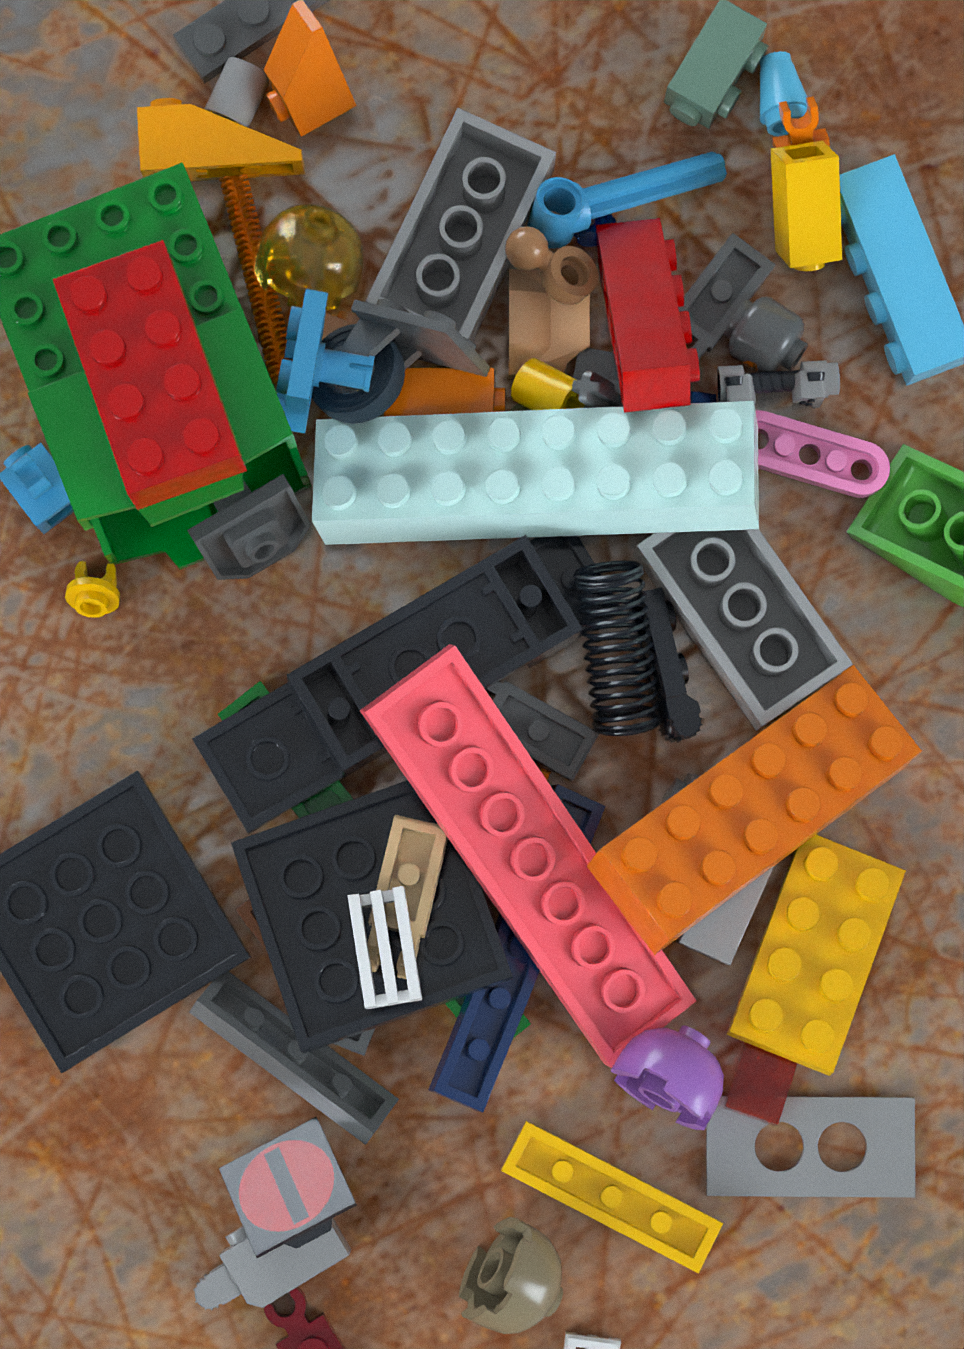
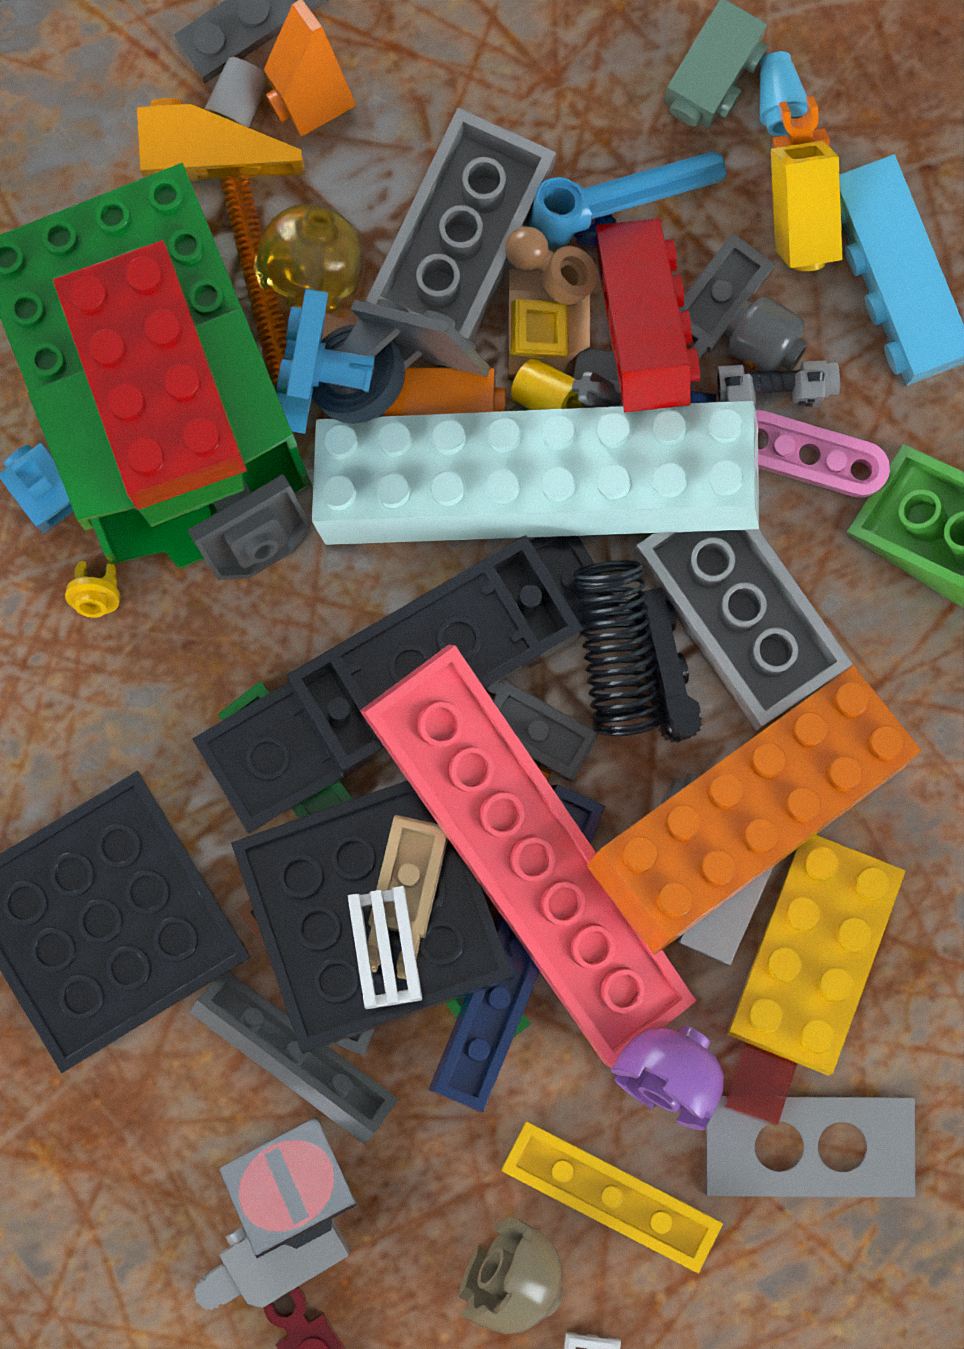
none -> yellow tile [510,299,568,359]

